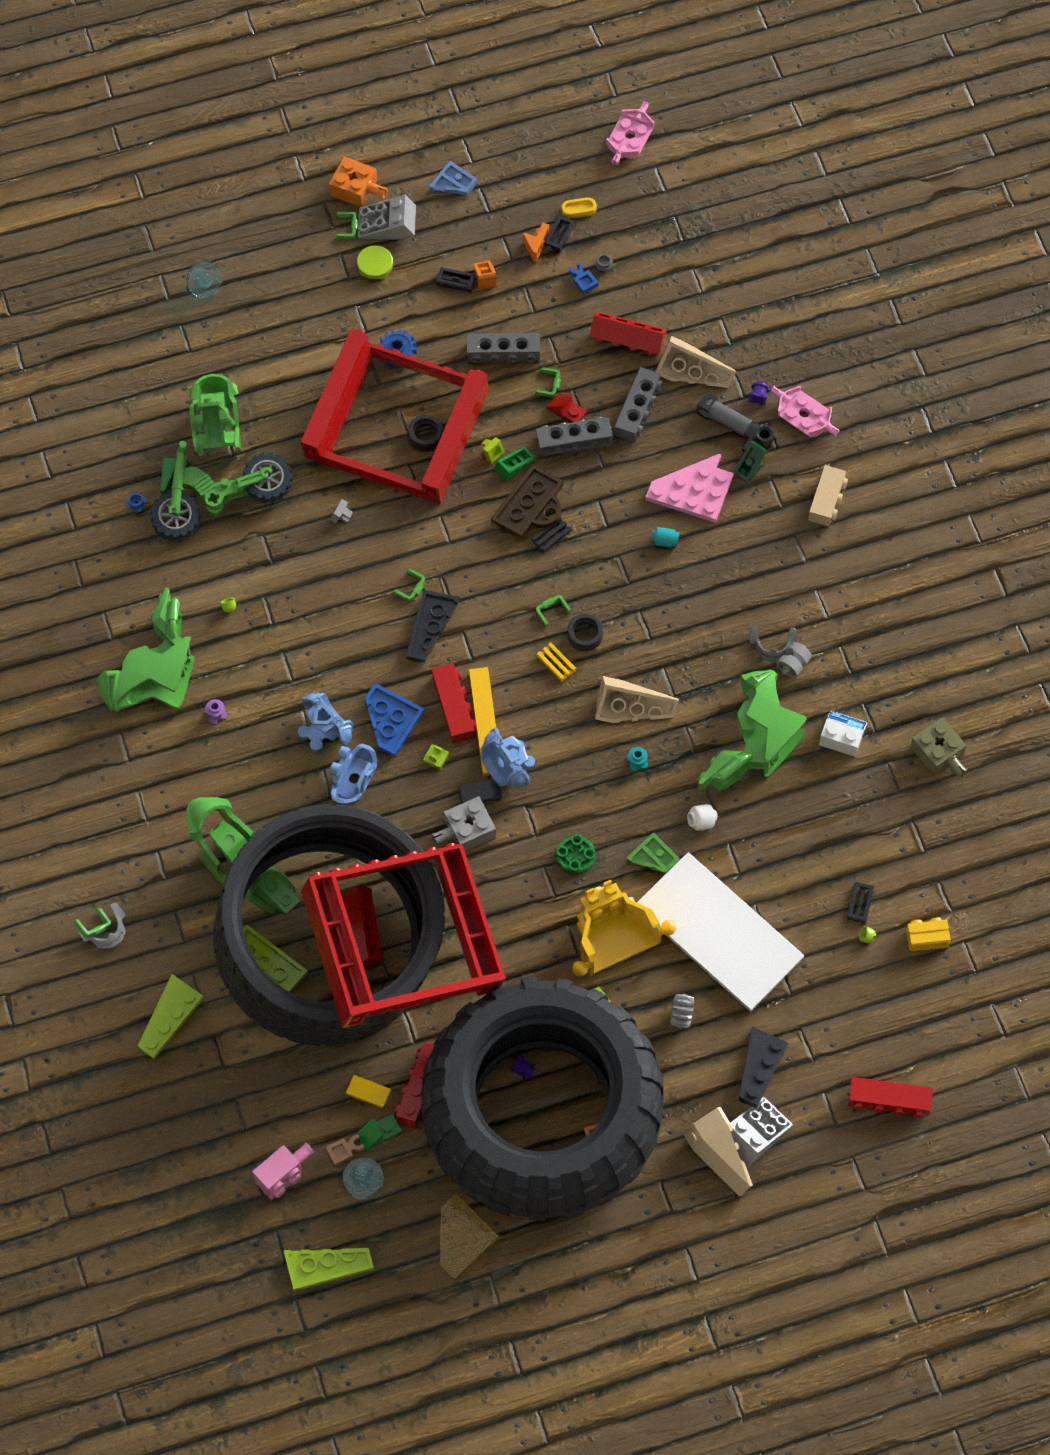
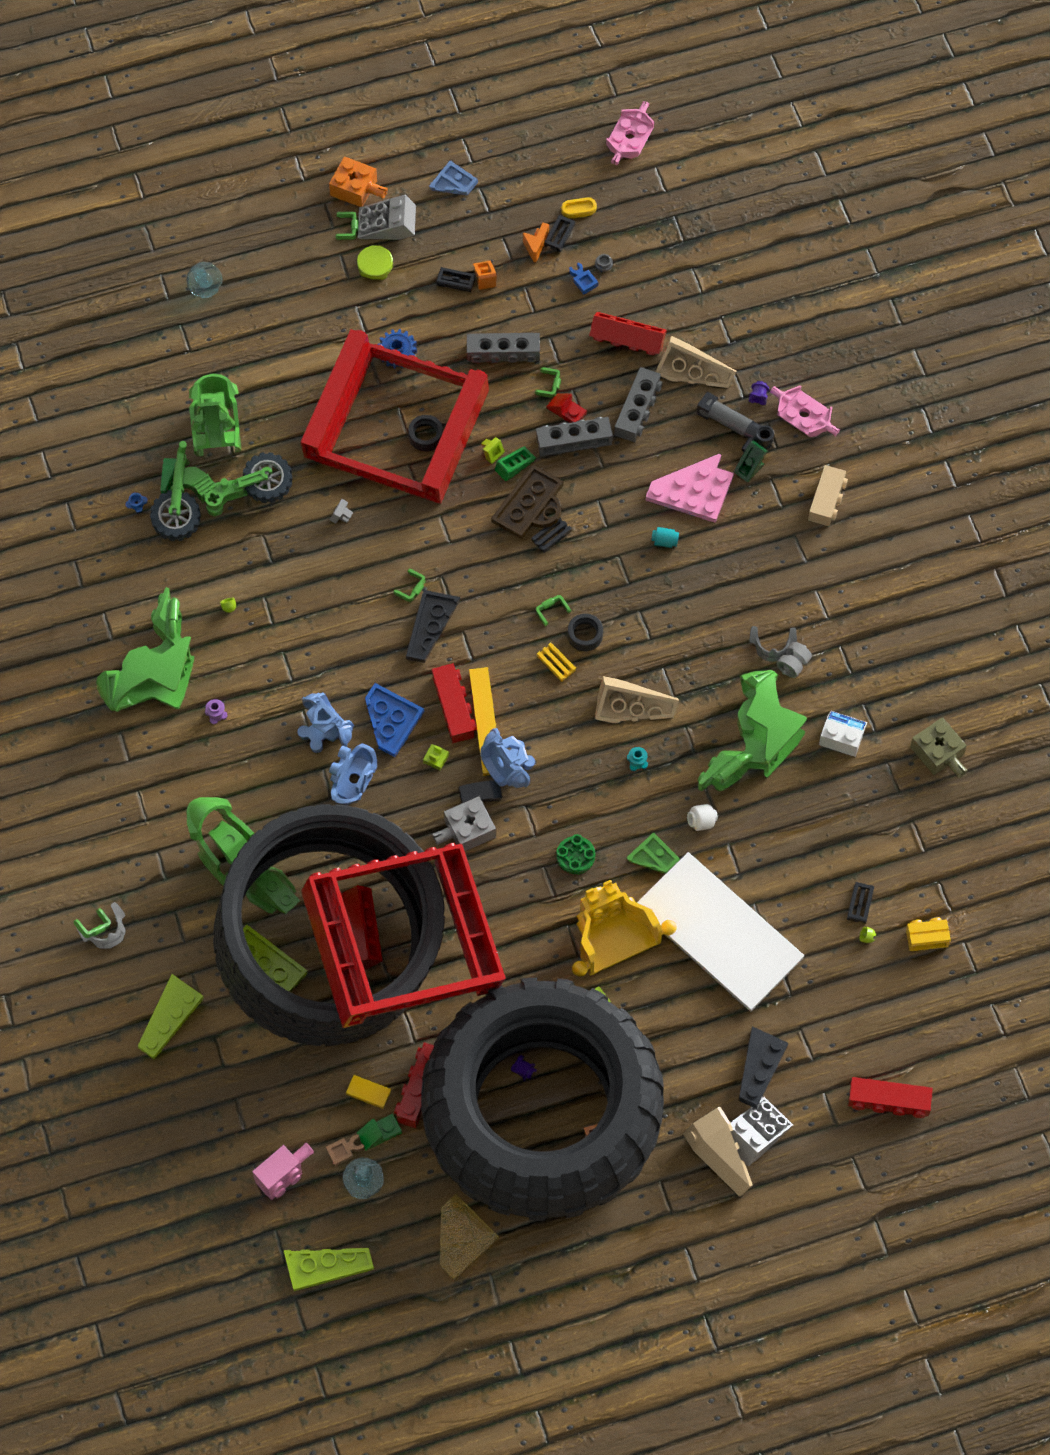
light grey gear [670,994,694,1028] -> none

